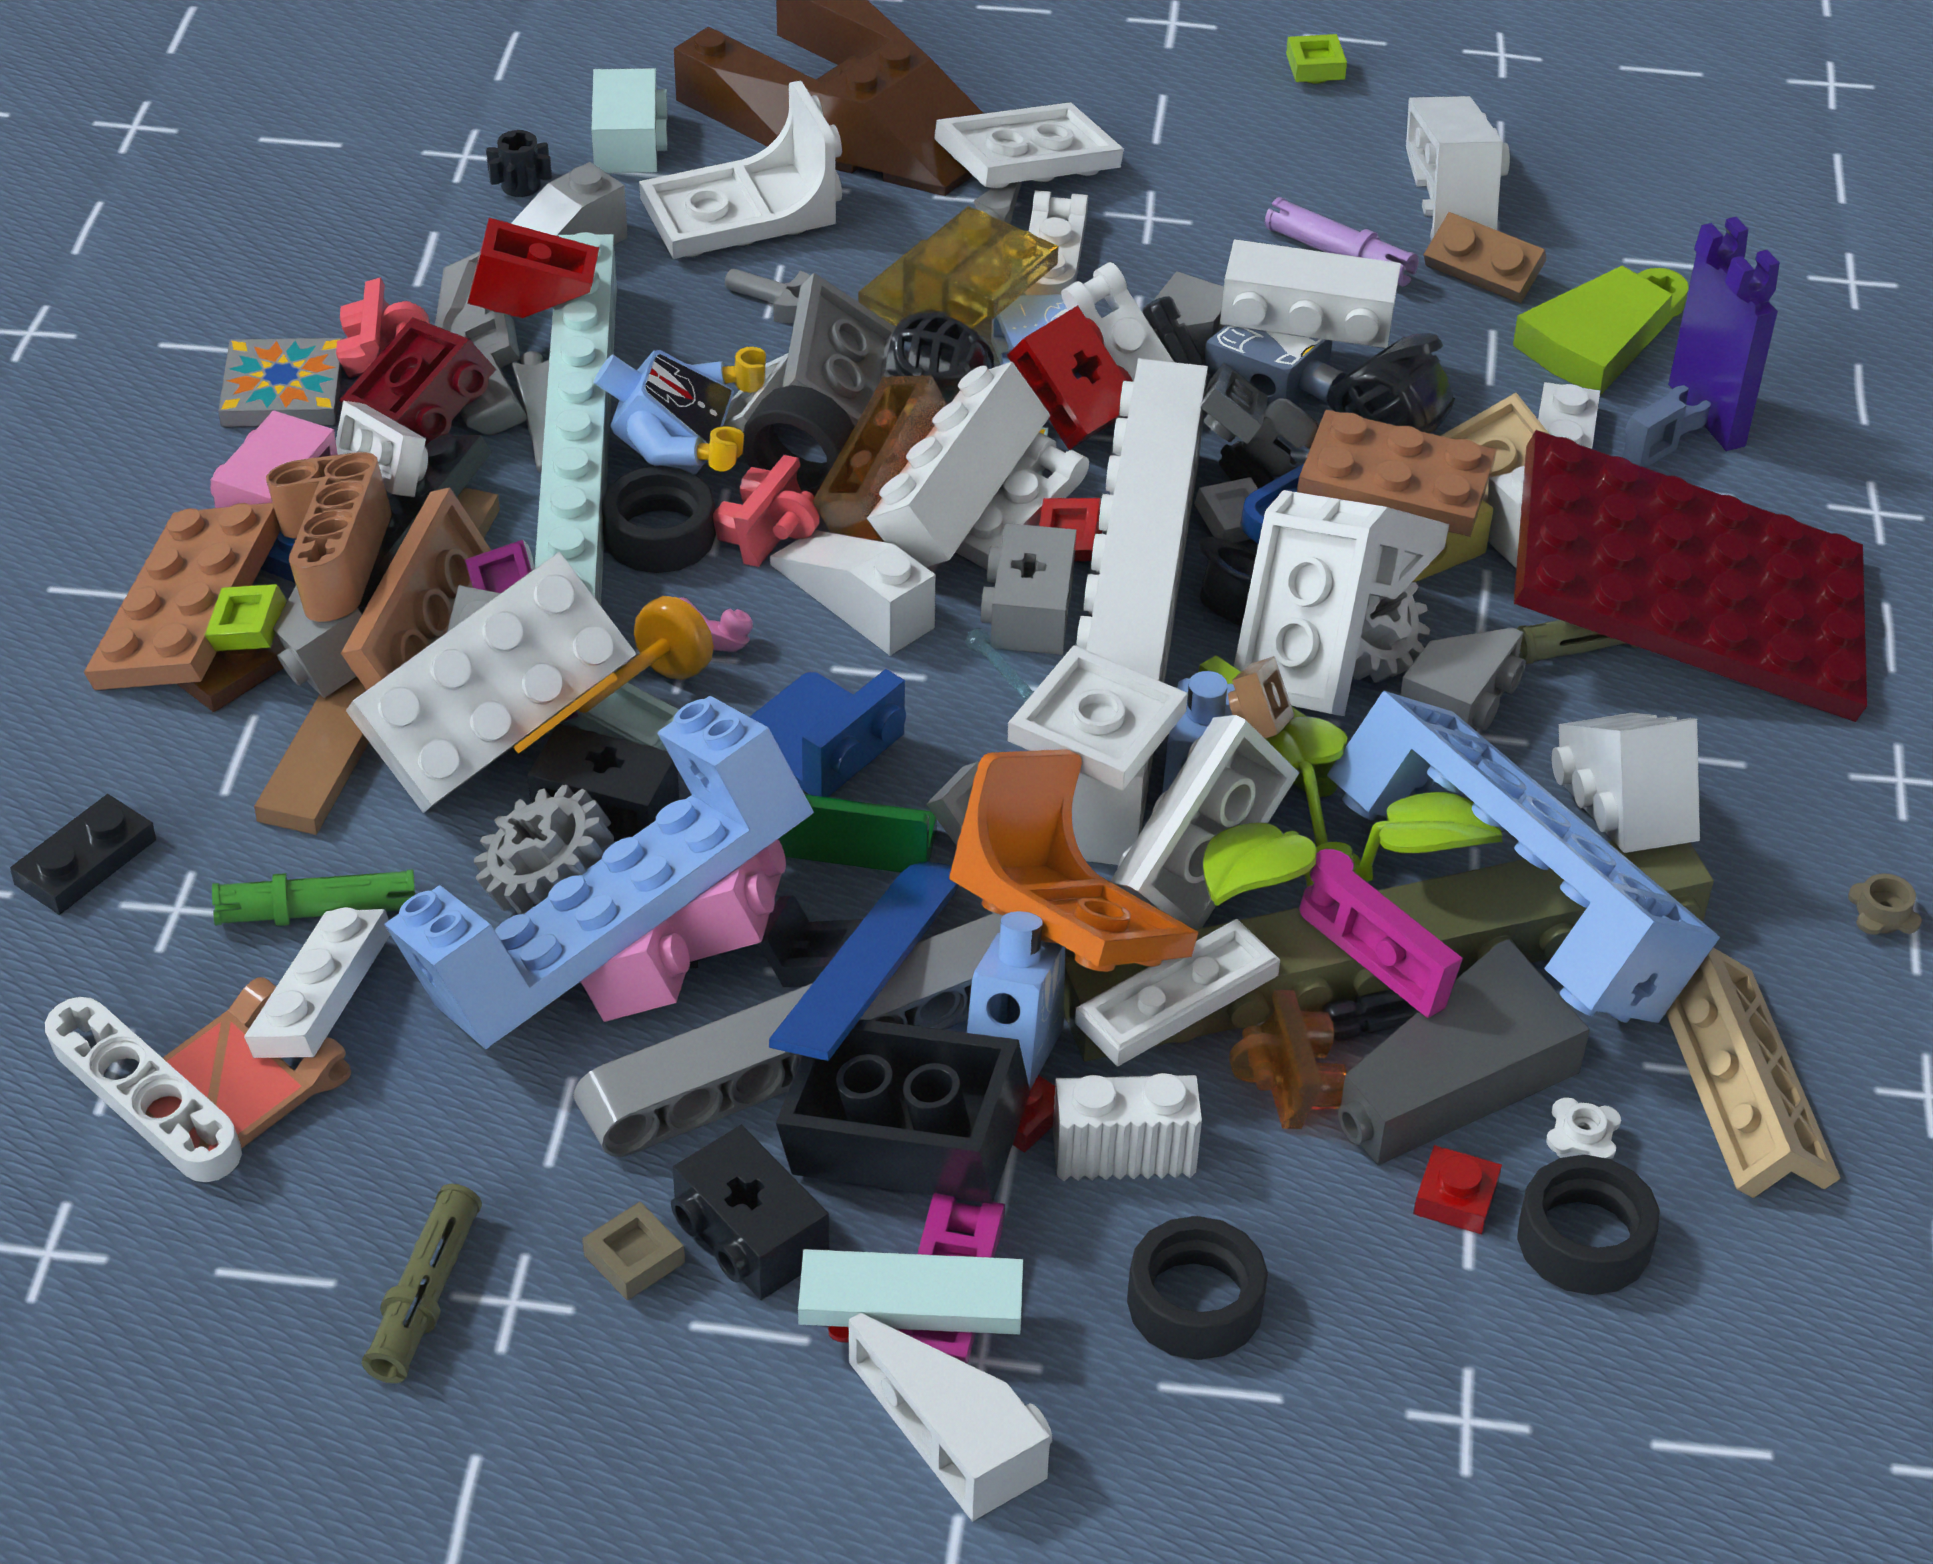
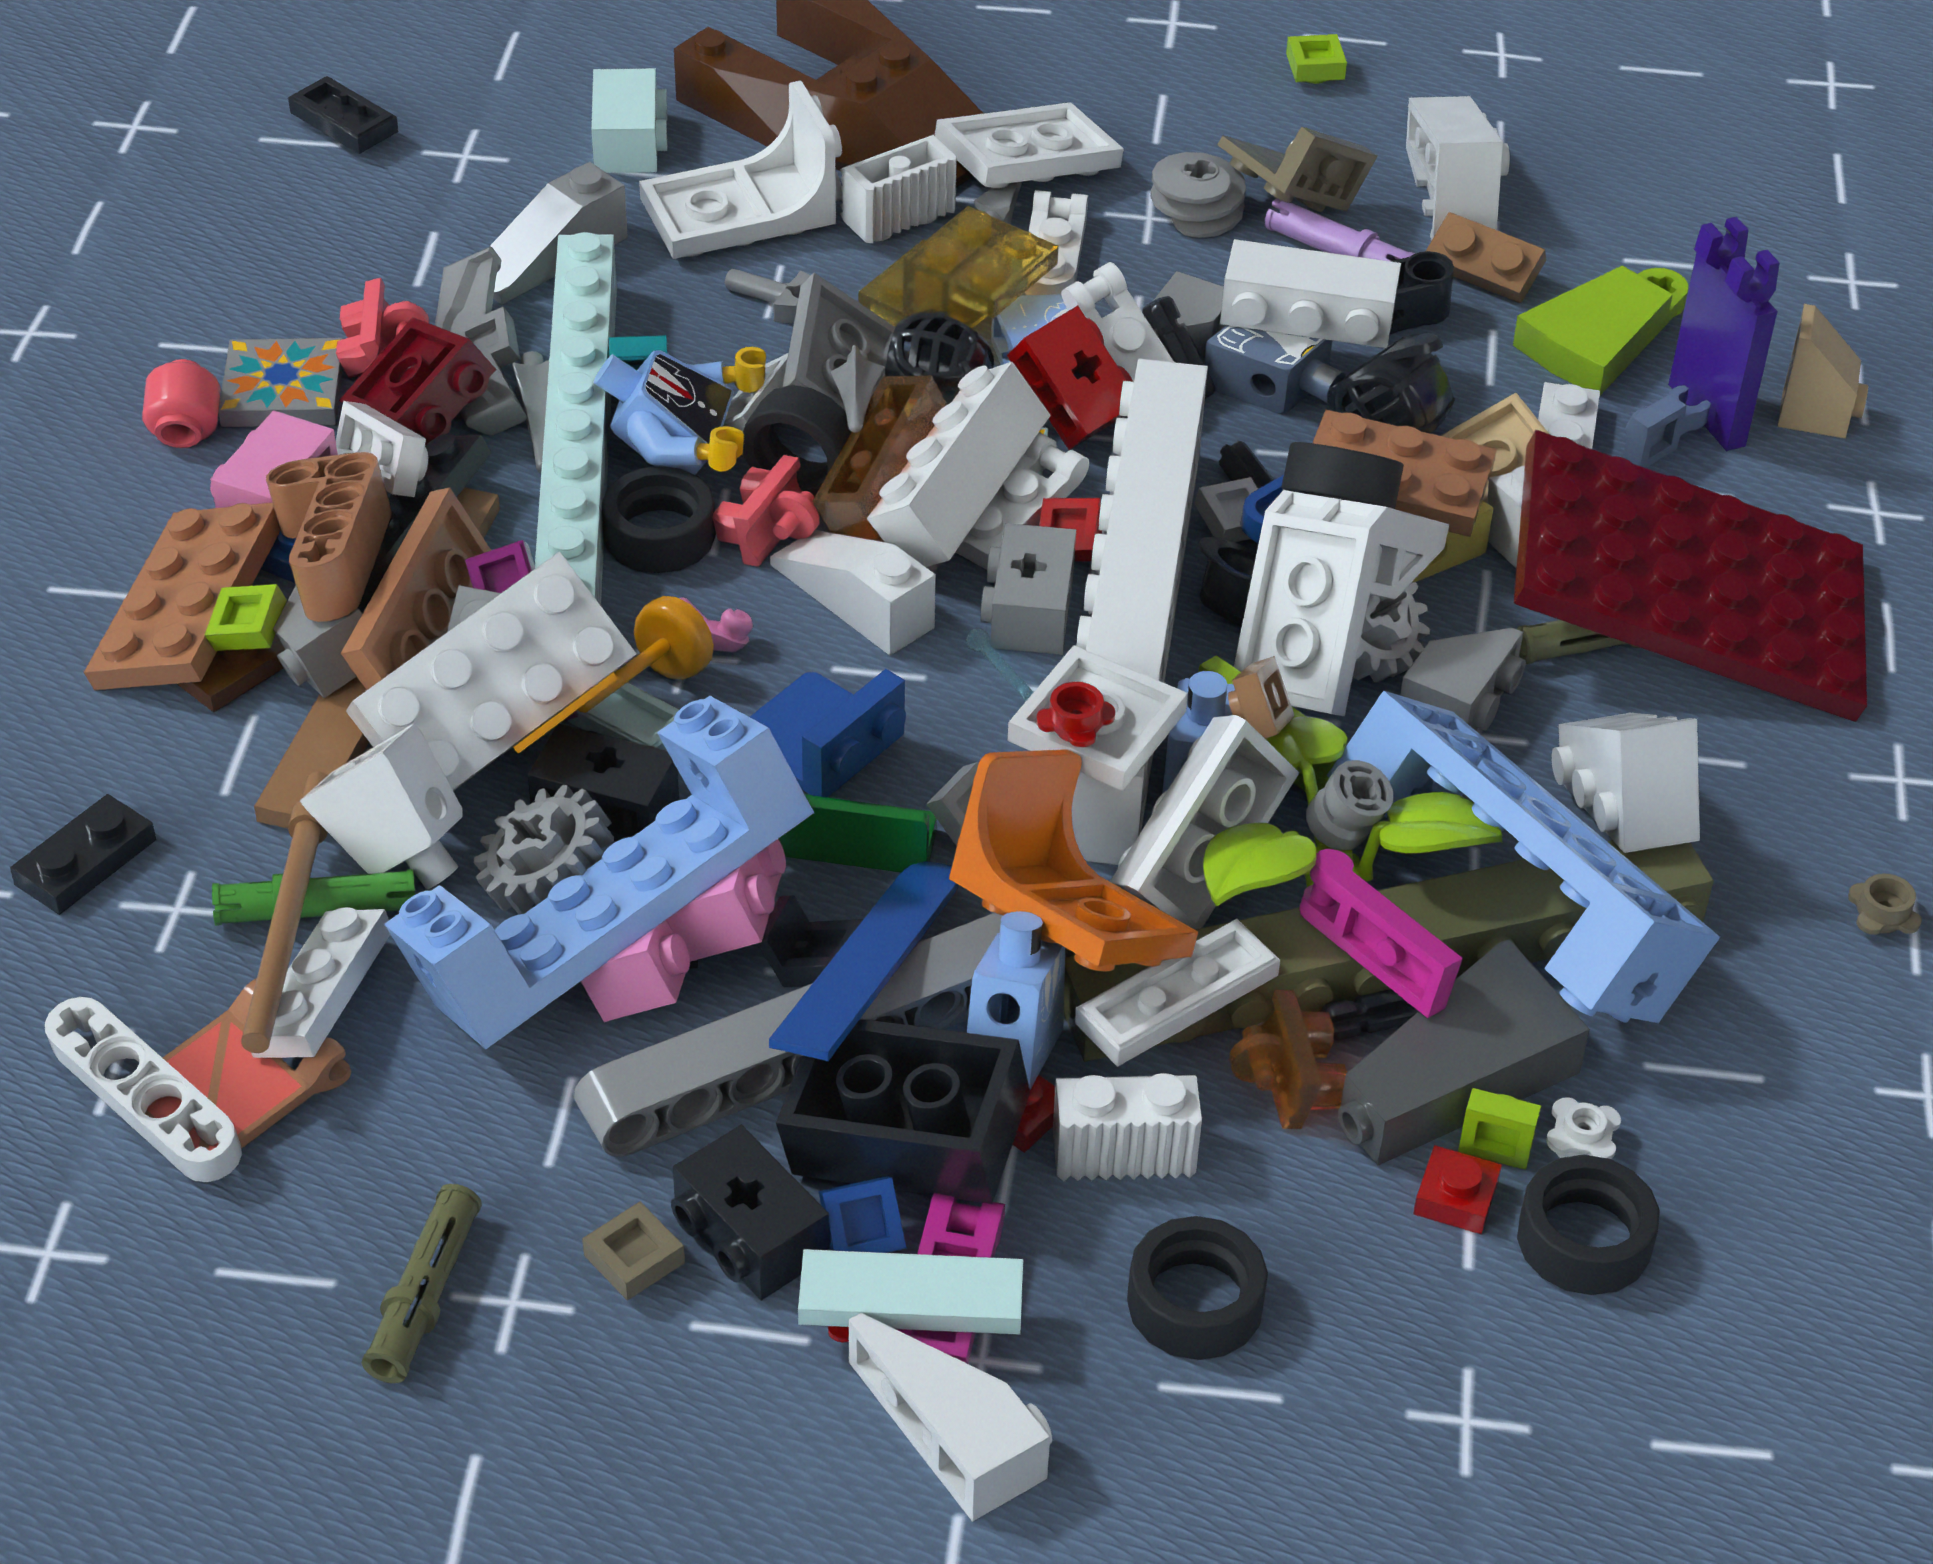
red slope [467,218,599,319] -> none
black gear [486,130,552,197] -> none
dark grey plate [1200,362,1319,477] -> none
tan fence [1666,947,1841,1198] -> none
none -> coral head [142,359,221,448]
none -> medium nougat bar [241,772,328,1053]
none -> black plate [288,76,399,154]
none -> white torso [300,723,462,889]
none -> teal tile [609,335,668,370]
none -> blue plate [818,1176,907,1253]
none -> light grey piece [830,345,885,433]
none -> white brick [840,135,957,243]
none -> red plate [1036,682,1116,747]
none -> light grey piece [1150,152,1246,238]
none -> dark tan bracket [1217,126,1378,212]
none -> black tyre [1282,442,1404,509]
none -> light grey wheel [1306,760,1393,851]
none -> black piece [1390,251,1454,335]
none -> lime plate [1458,1088,1541,1170]
none -> tan slope [1778,304,1868,439]

